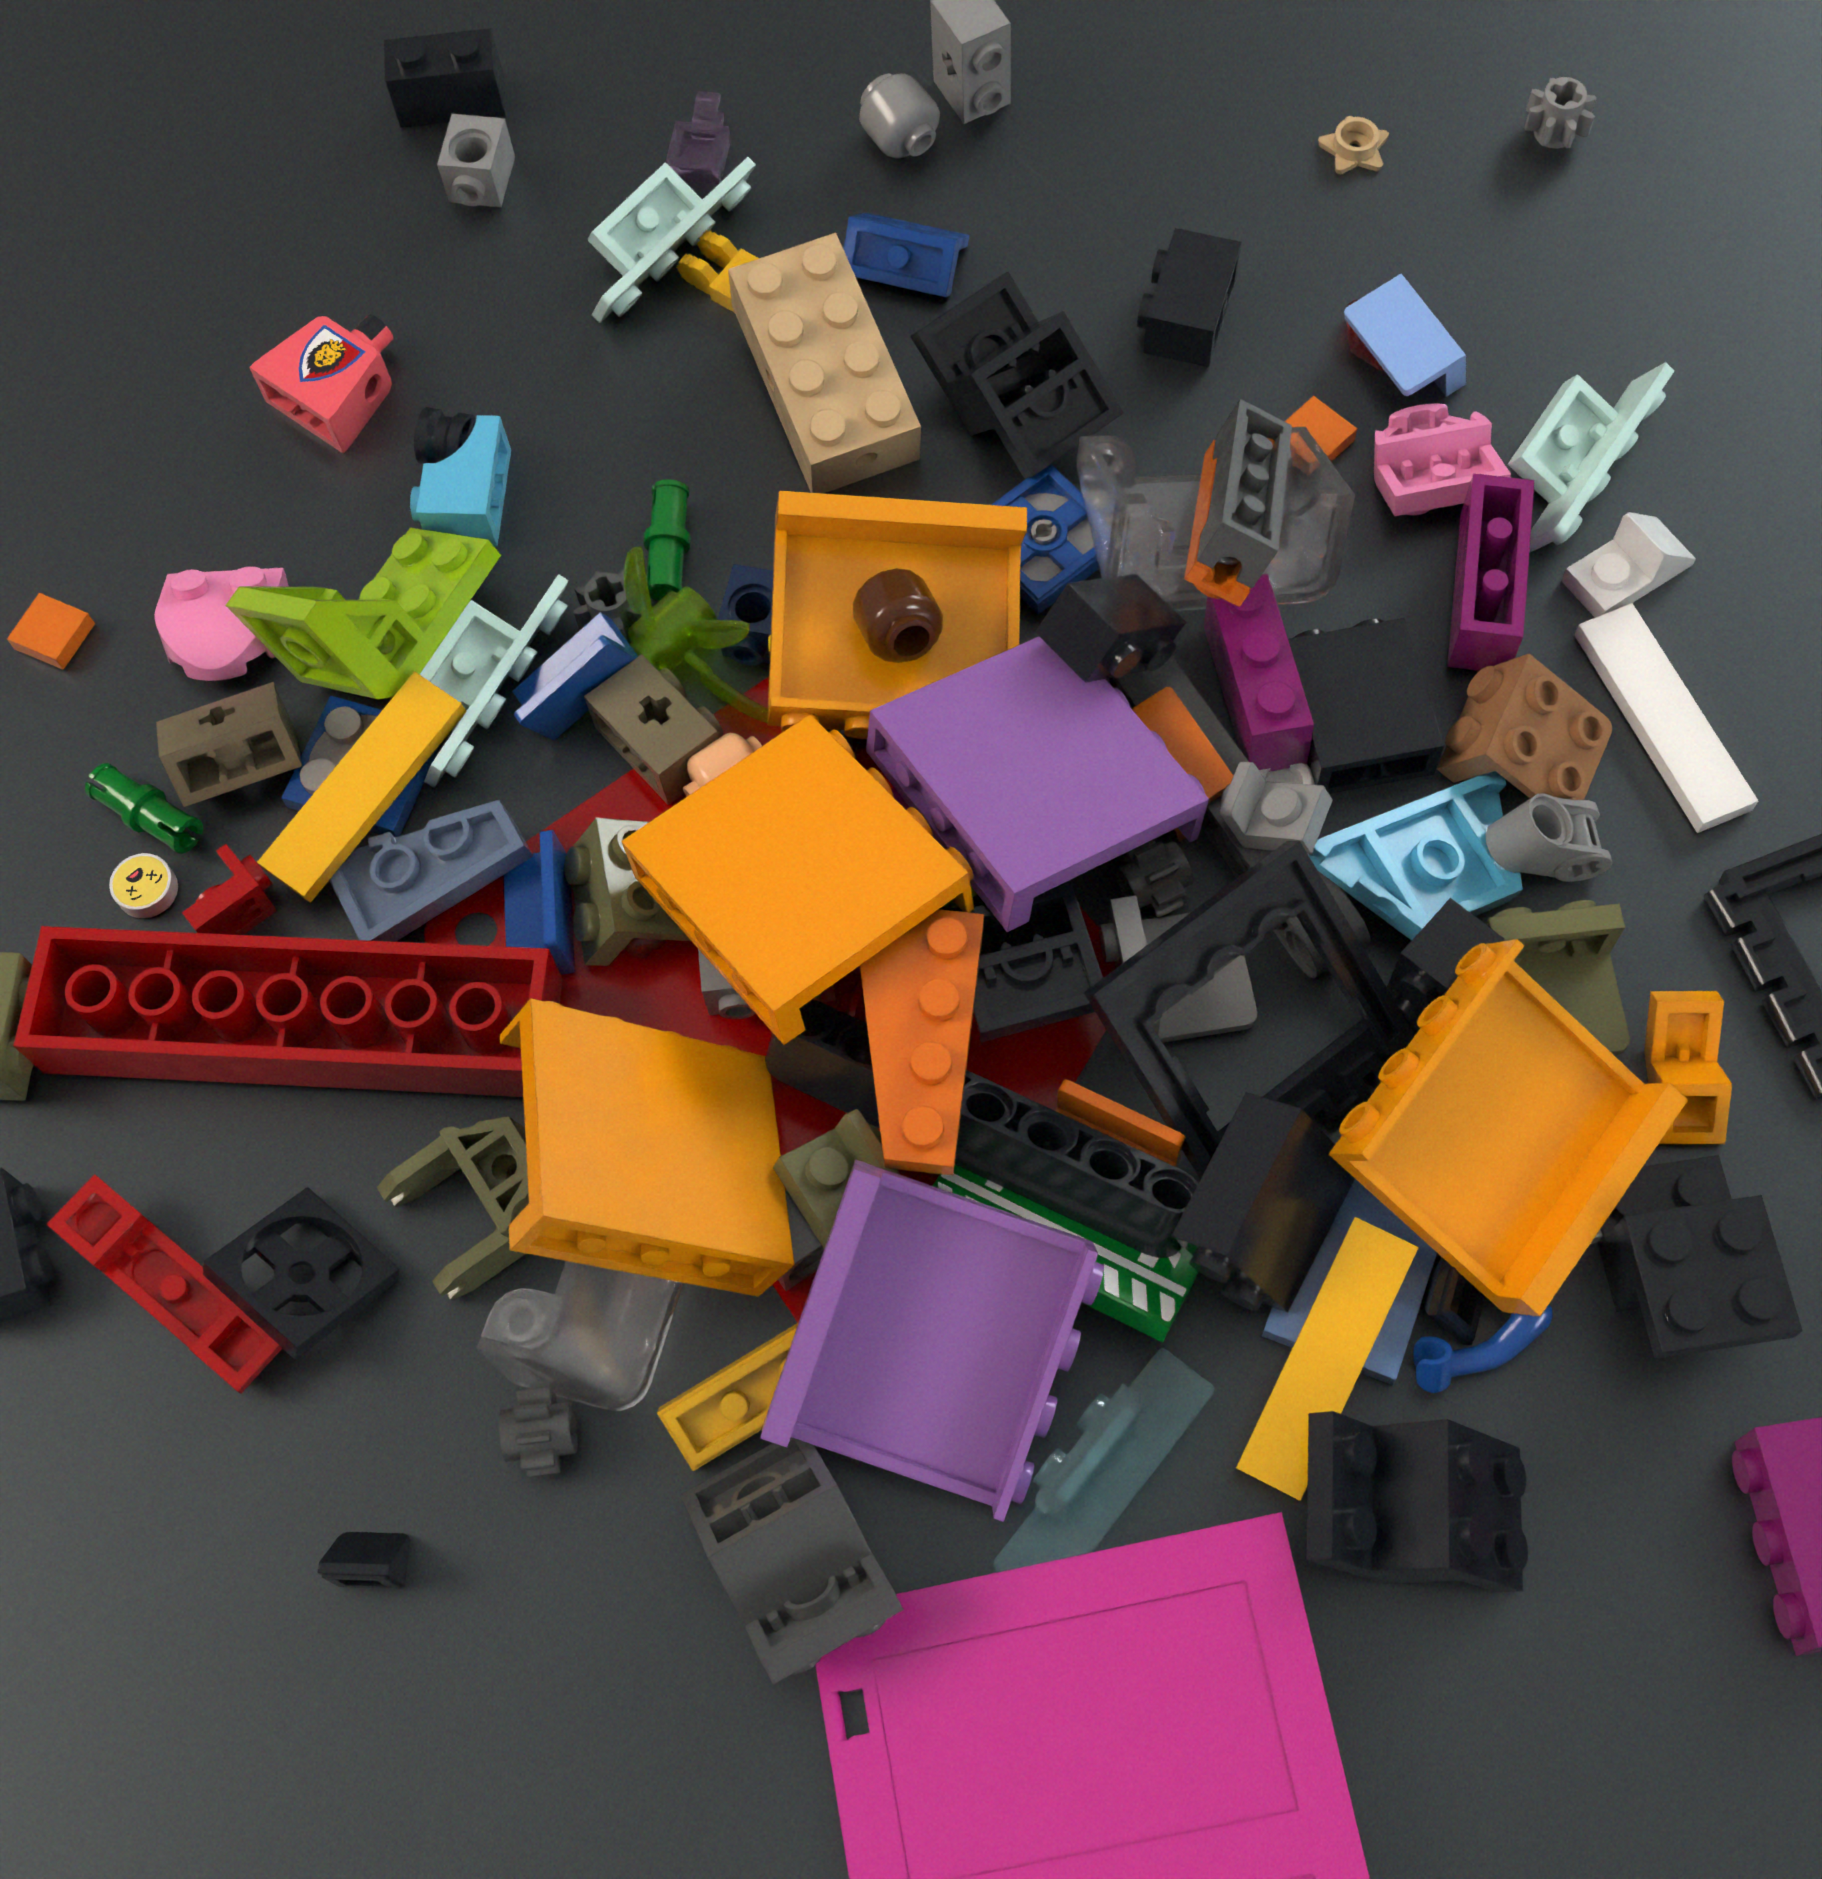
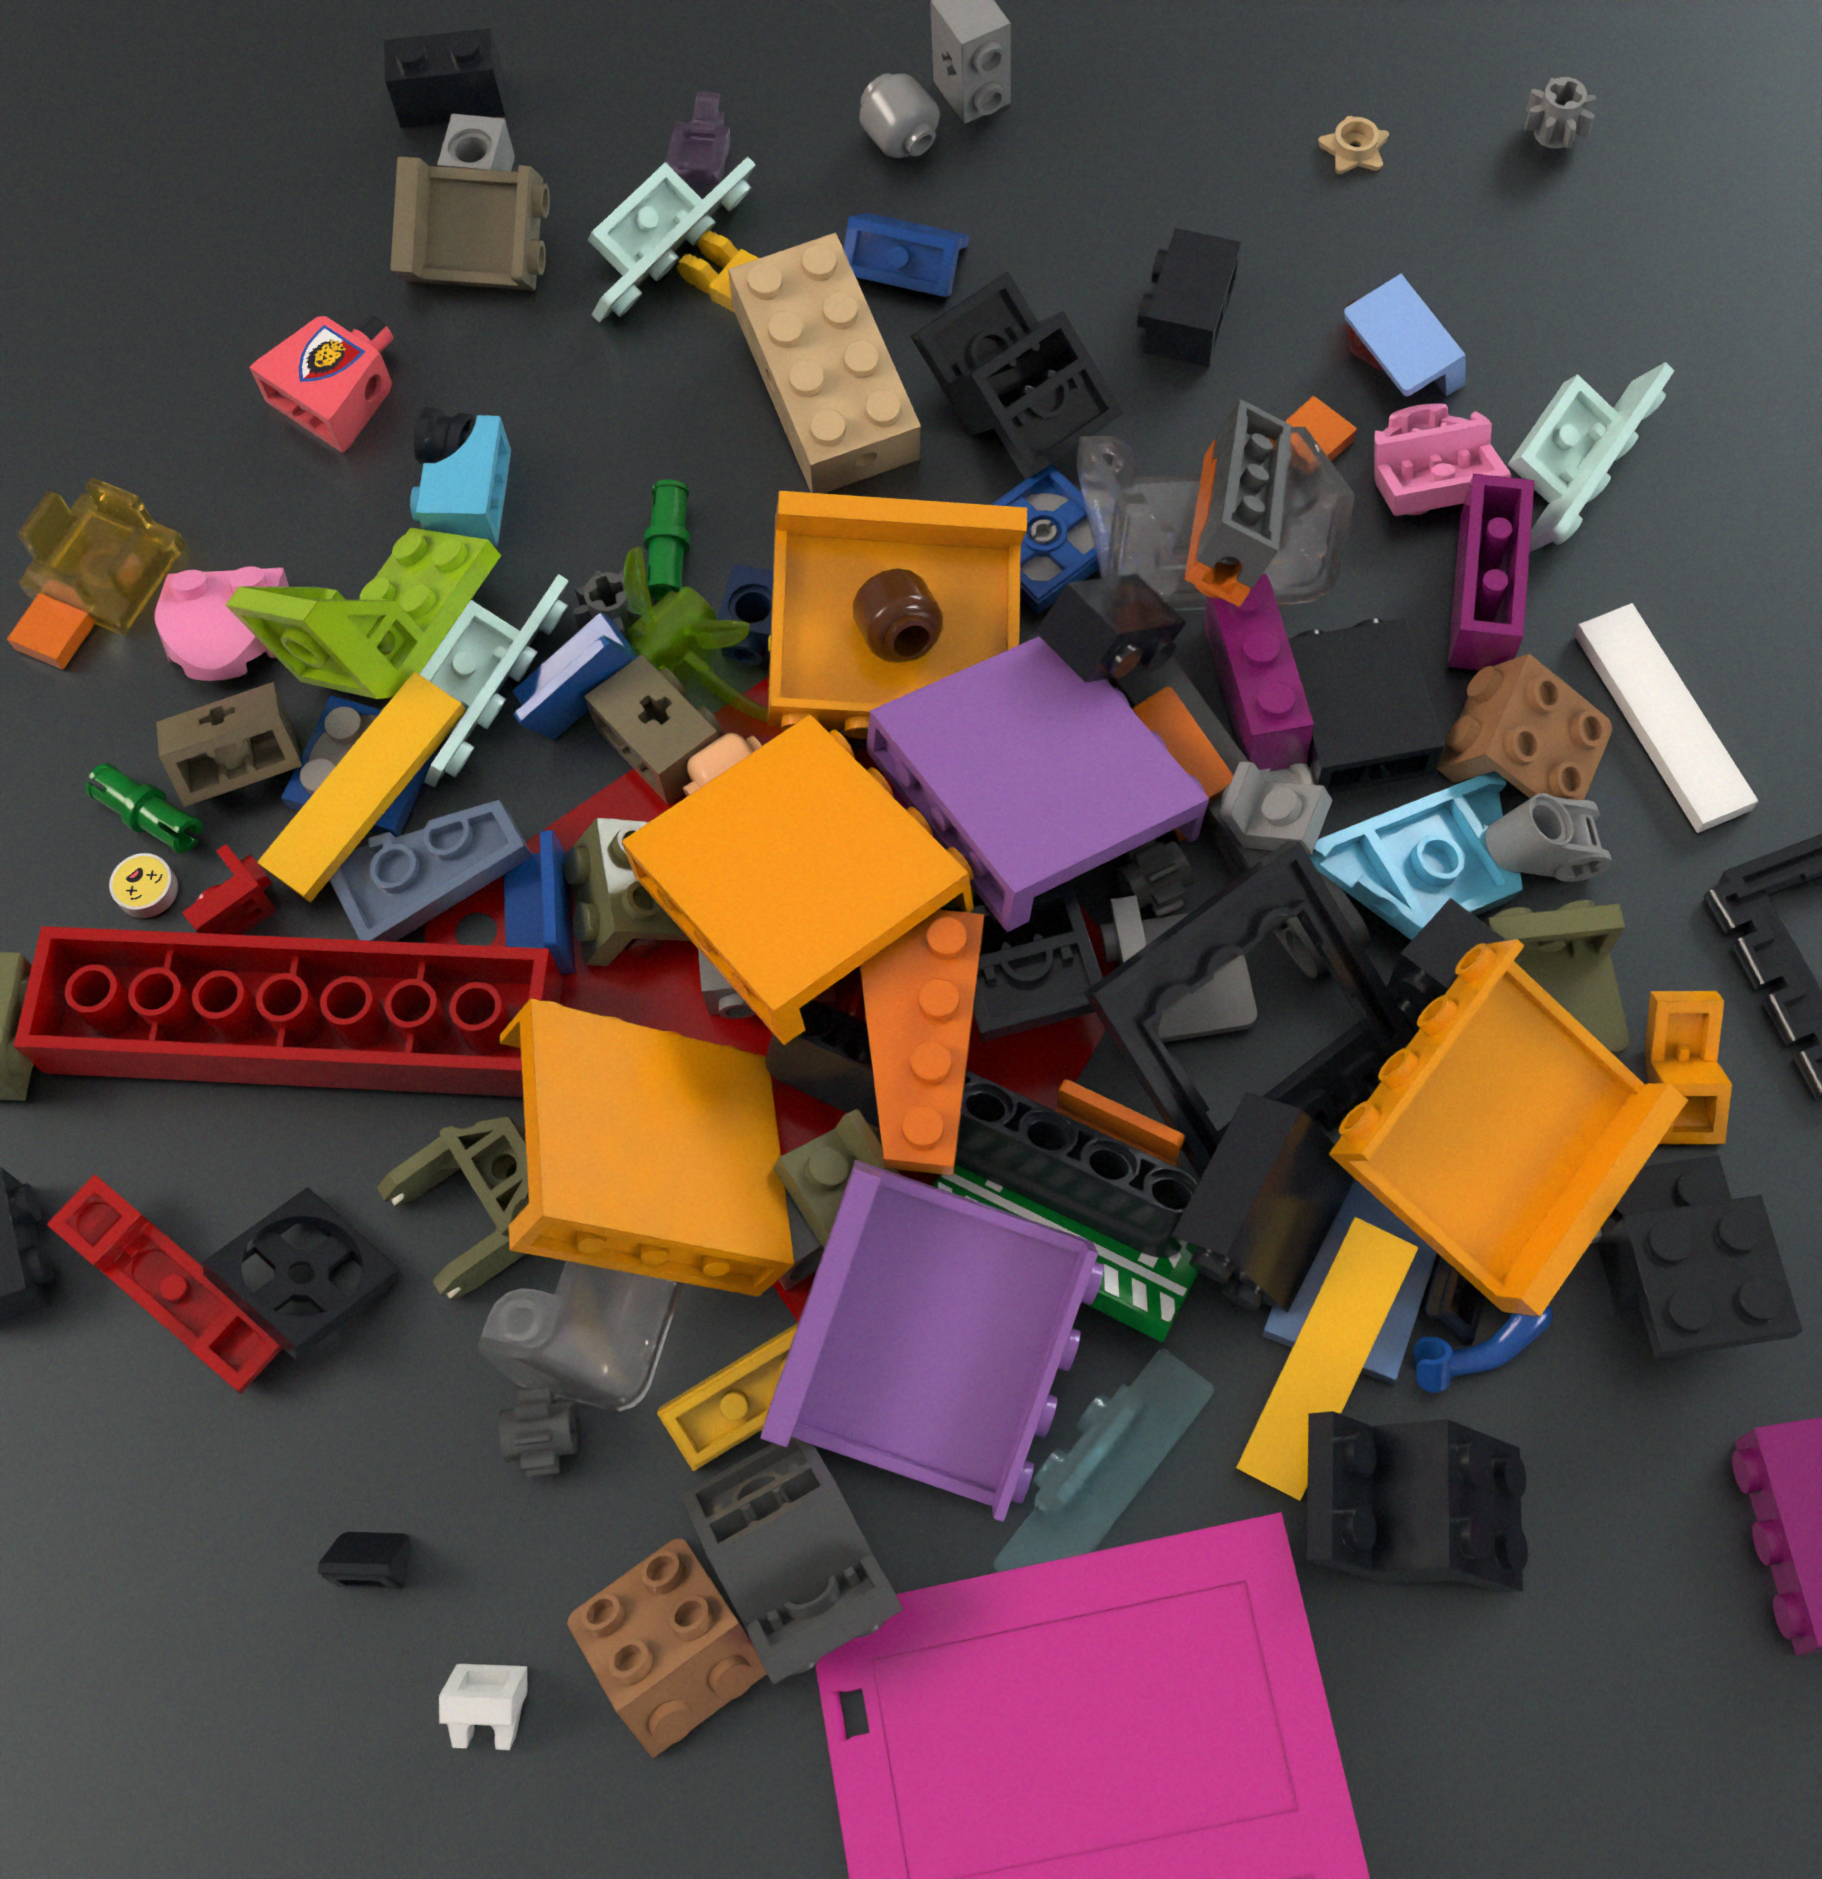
white slope [1561,512,1696,618] -> none
none -> clear yellow panel [18,477,186,636]
none -> dark tan panel [390,156,550,291]
none -> white tile [439,1664,527,1750]
none -> medium nougat bracket [567,1538,767,1758]

